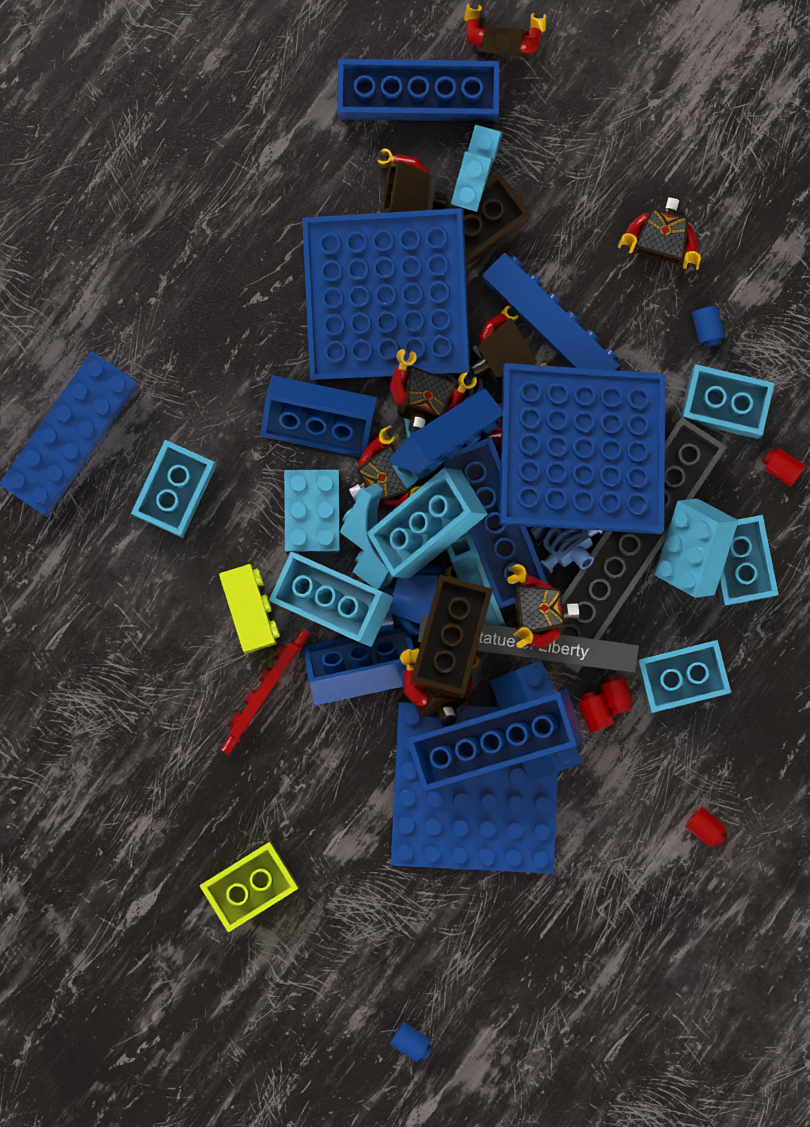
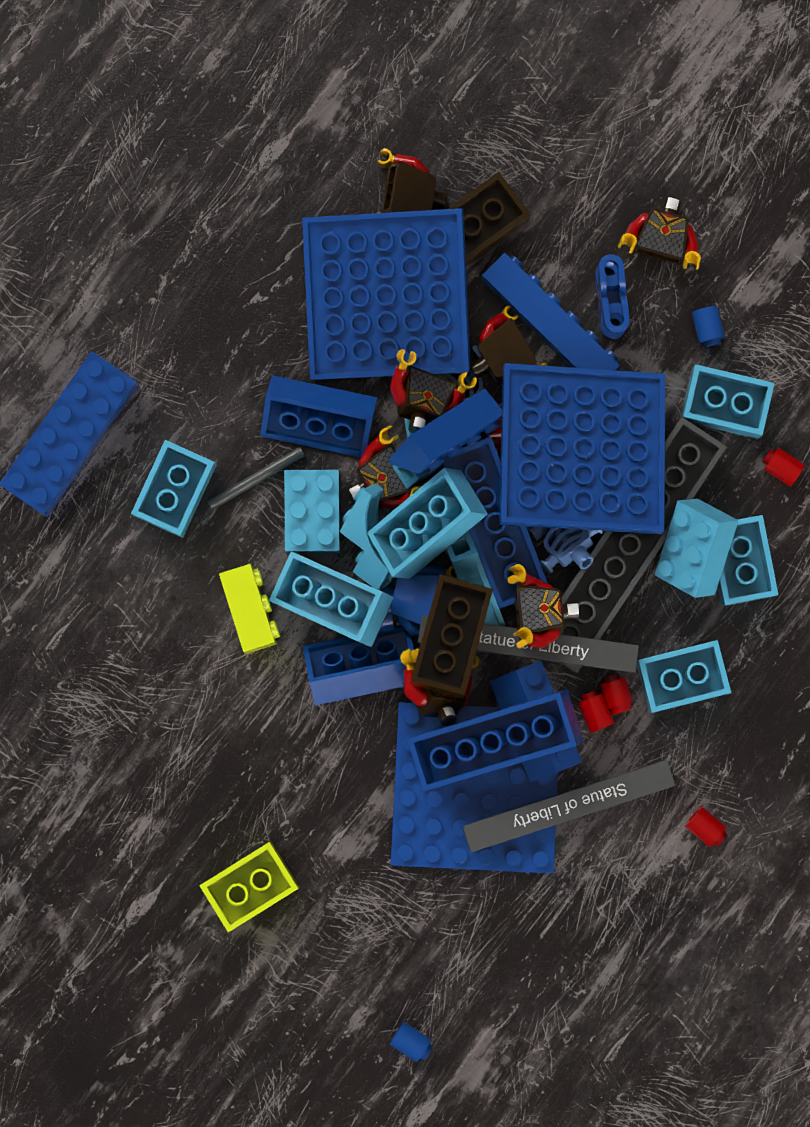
red plate [220,628,311,755] -> none
blue brick [337,59,499,122] -> none
medium azure arch [451,125,503,212] -> none
torso [464,3,546,58] -> none
none -> dark grey bar [207,447,305,510]
none -> dark grey tile [462,760,675,852]
none -> blue piece [595,254,630,340]

